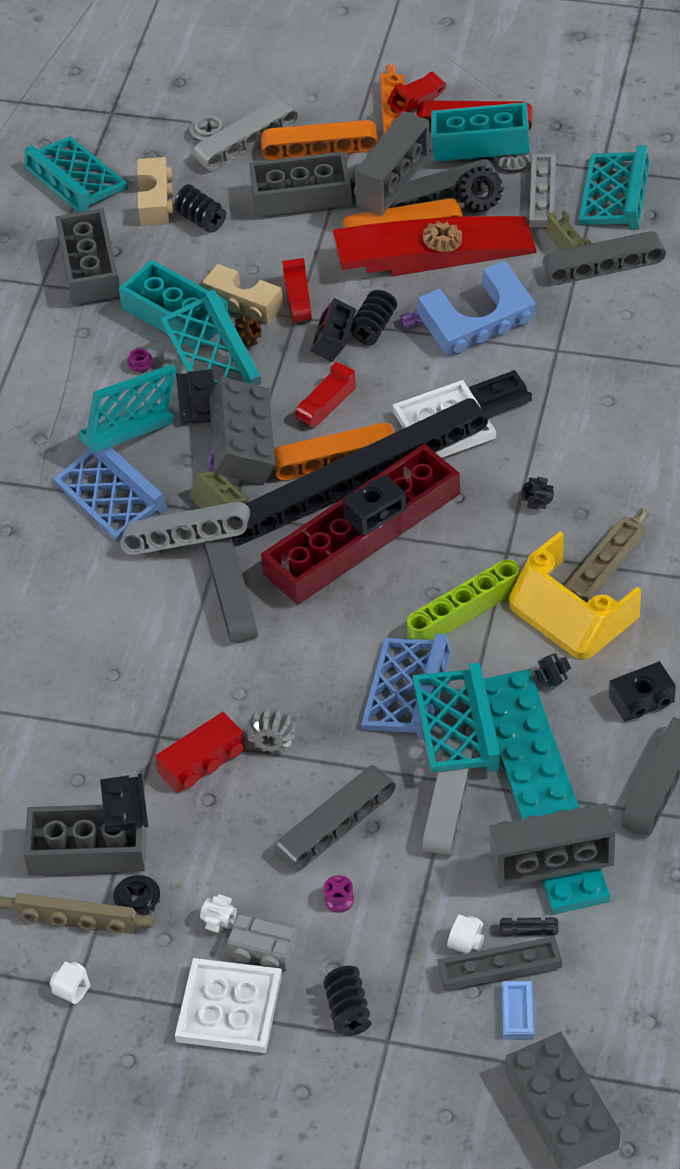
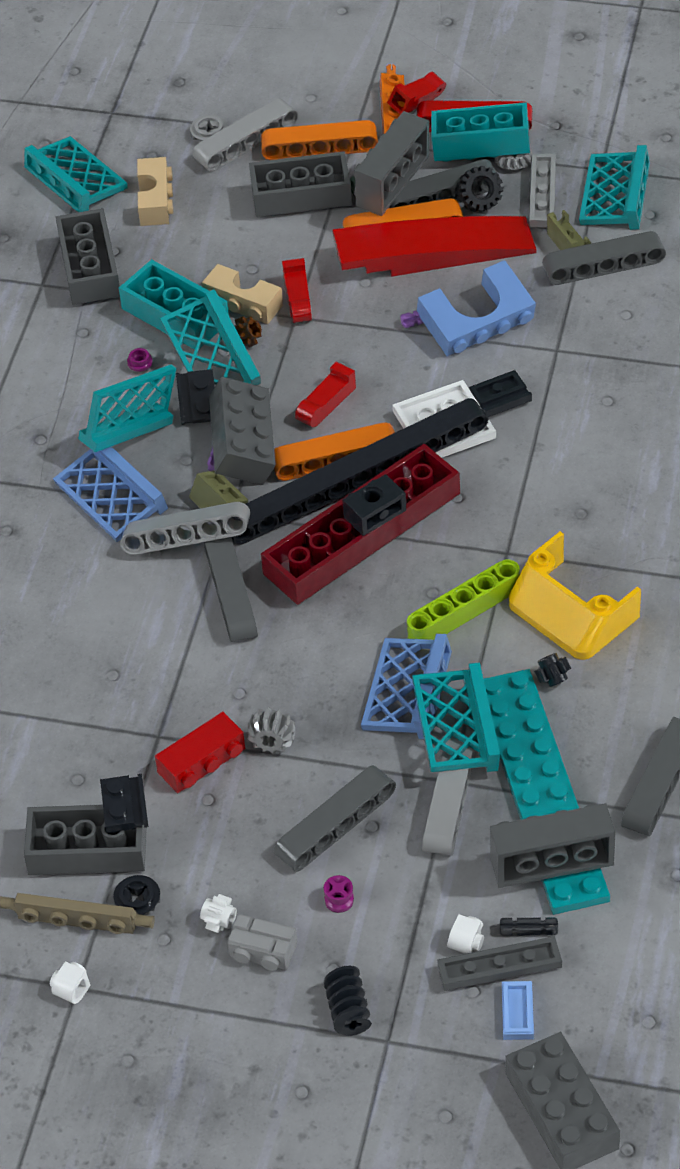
black piece [174,184,227,233] -> none
white plate [175,958,282,1053] -> none
black brick [310,298,356,362] -> none
black piece [350,290,398,345] -> none
medium nougat gear [423,220,462,252] -> none
black gear [521,476,554,510] -> none
dark tan plate [565,508,649,603] -> none
black brick [609,661,676,722] -> none

